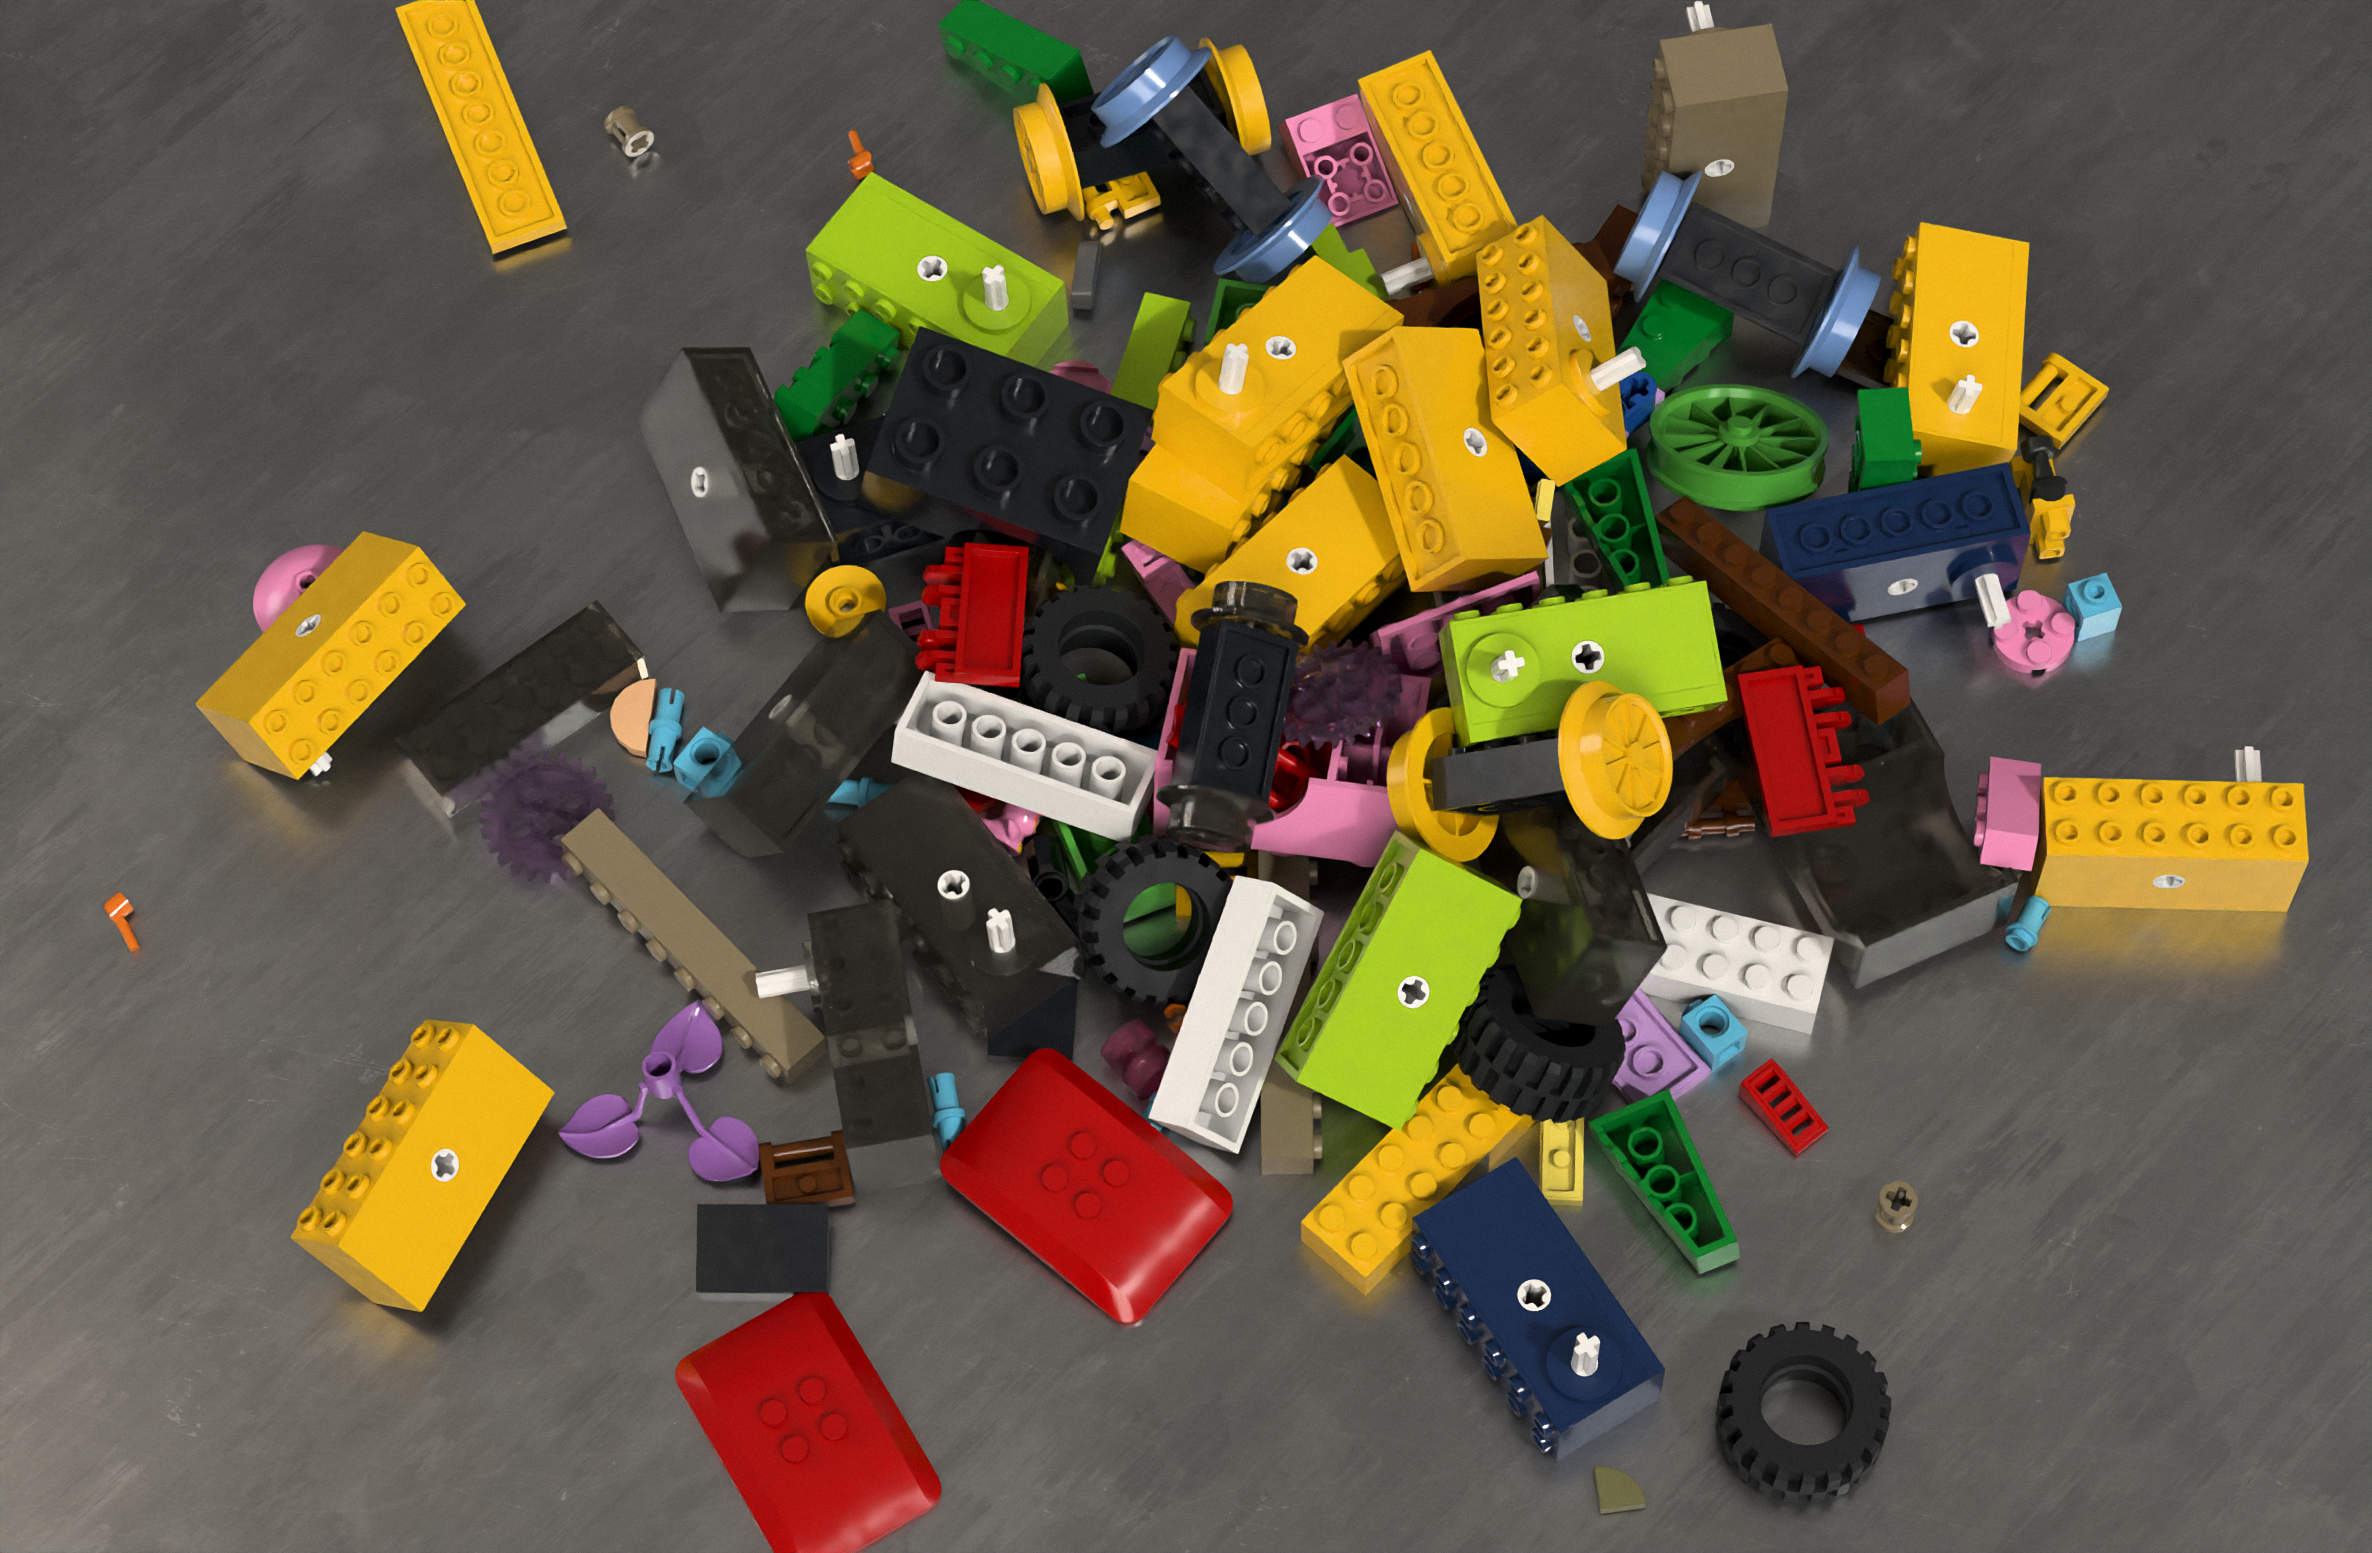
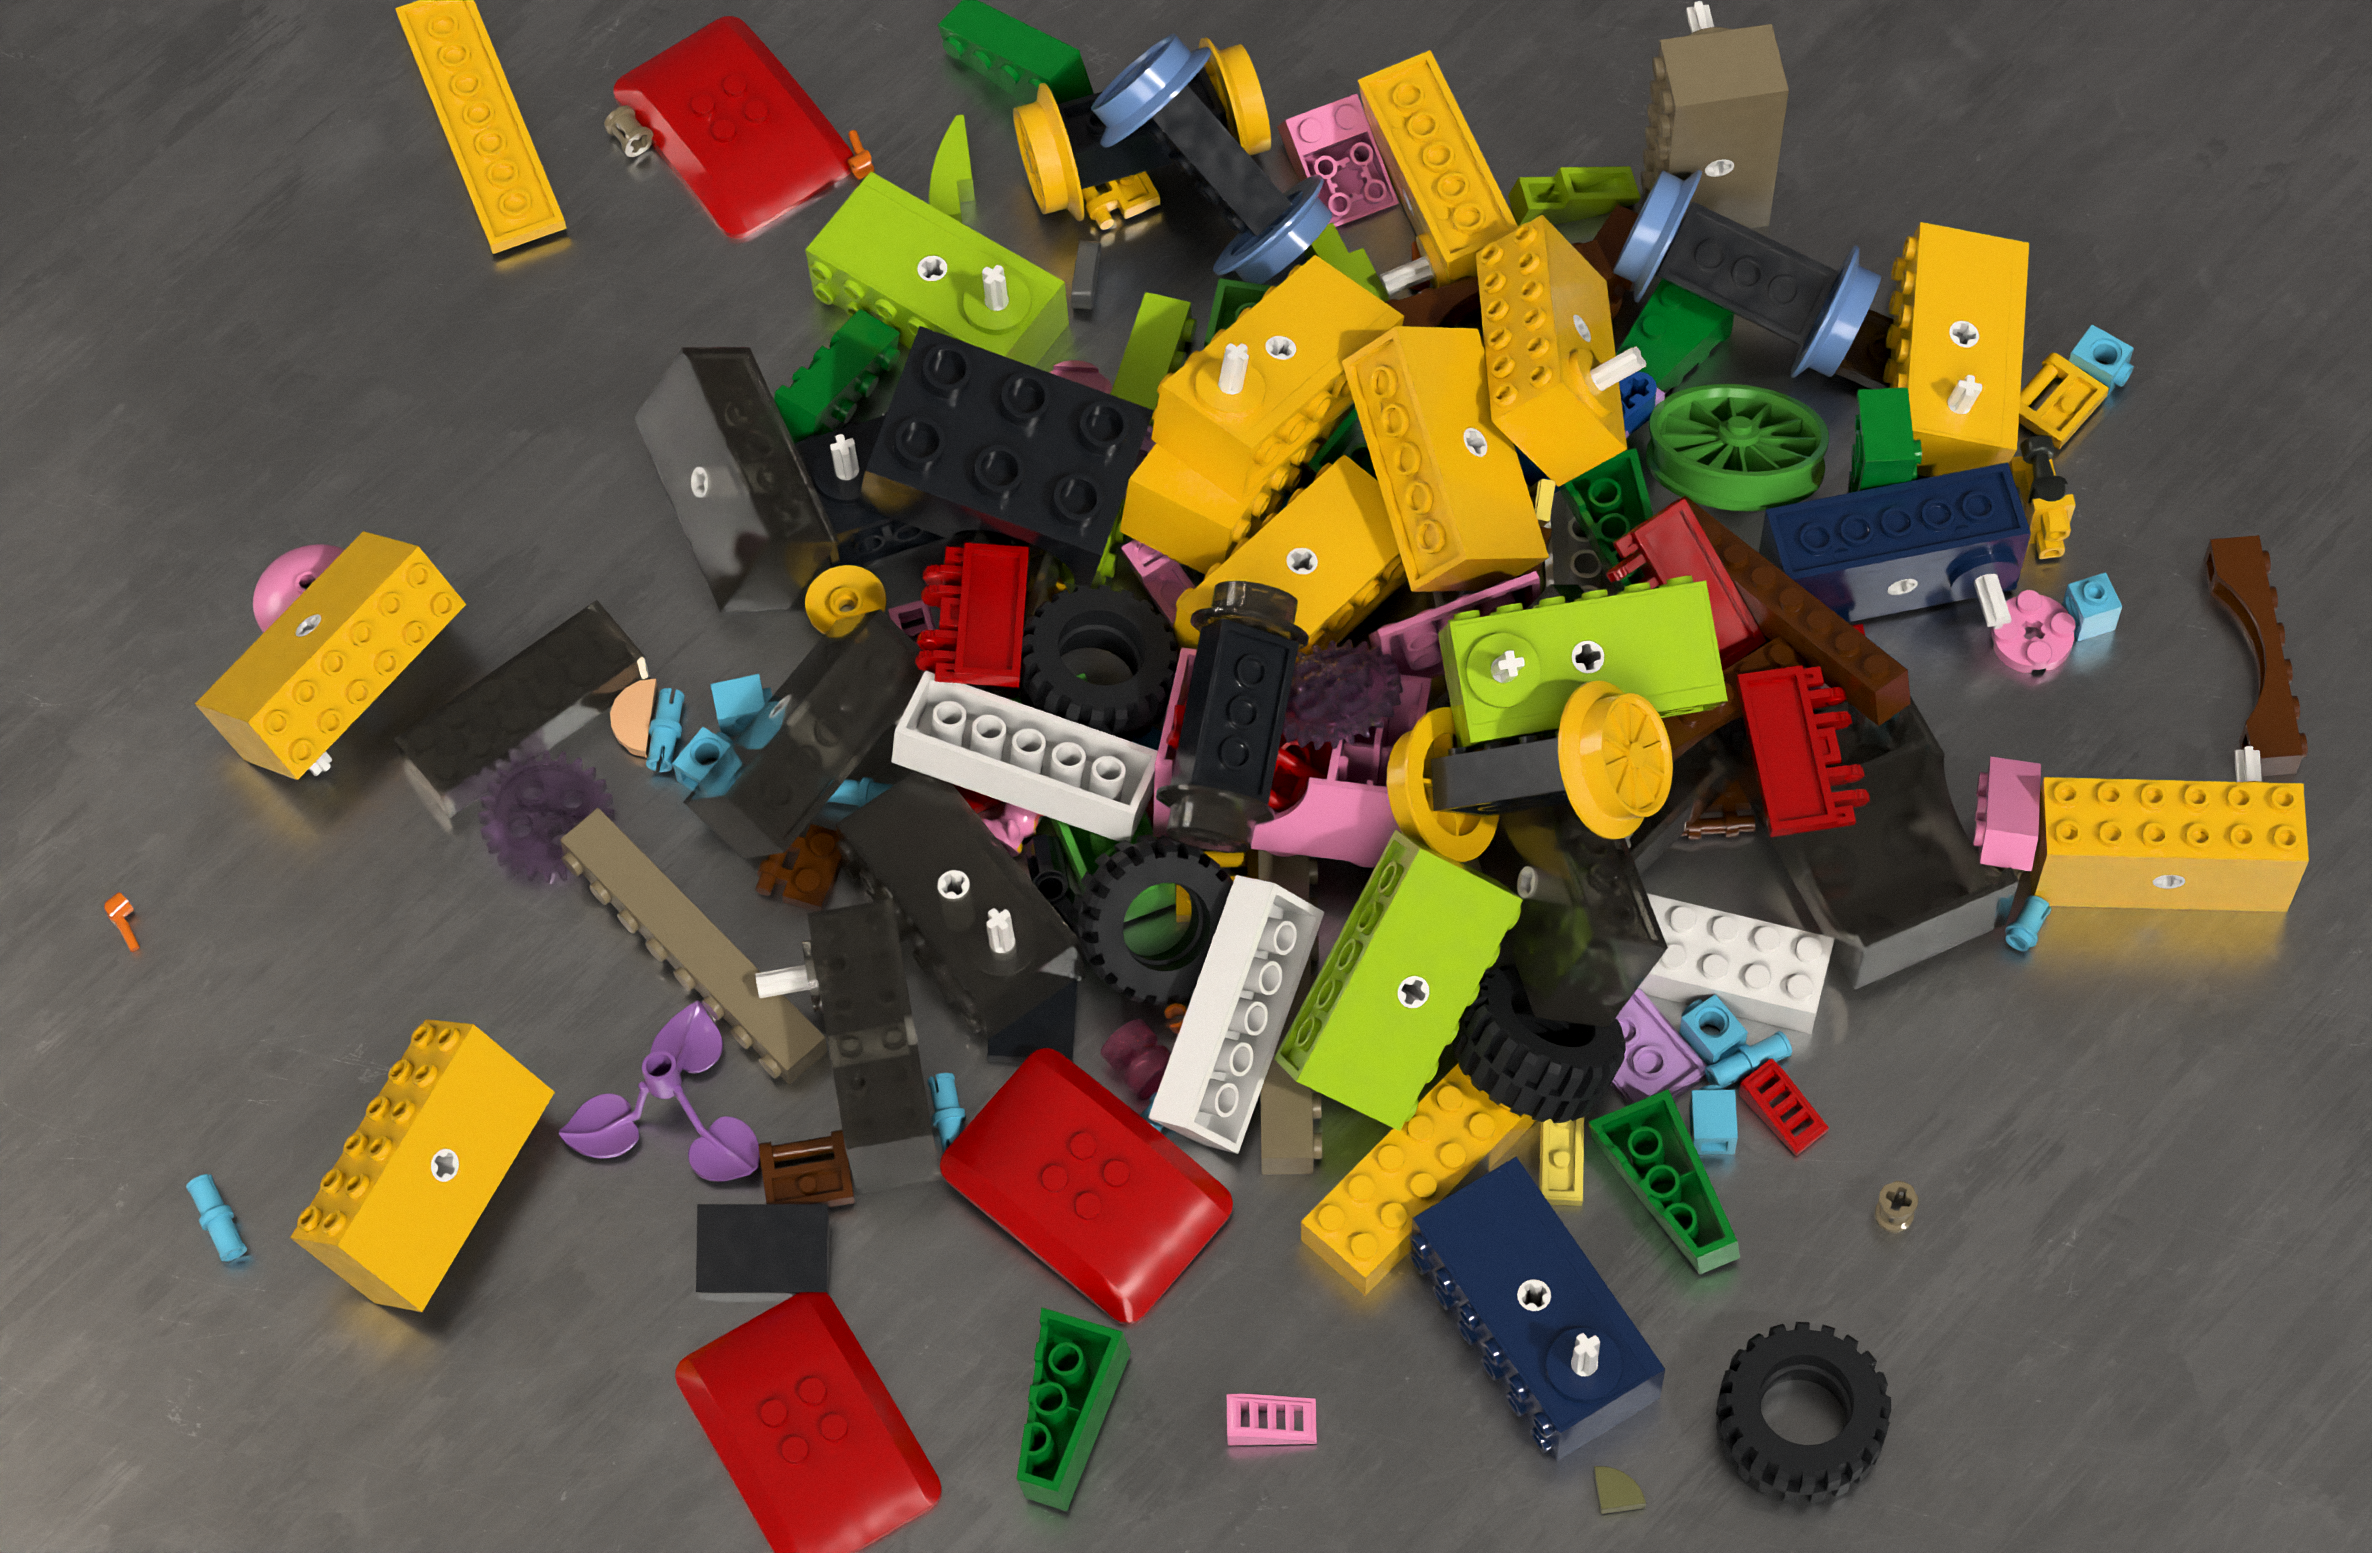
none -> medium azure pin [186,1174,247,1262]
none -> red wedge [613,16,854,239]
none -> medium azure brick [710,674,775,737]
none -> reddish brown plate [755,815,851,914]
none -> lime slope [929,114,975,223]
none -> green wedge [1016,1307,1131,1511]
none -> bright pink slope [1227,1394,1317,1446]
none -> lime slope [1508,166,1641,227]
none -> red hinge [1606,498,1766,671]
none -> medium azure brick [1689,1085,1738,1155]
none -> medium azure pin [1705,1031,1792,1088]
none -> medium azure brick [2069,325,2134,397]
none -> reddish brown arch [2204,535,2308,776]

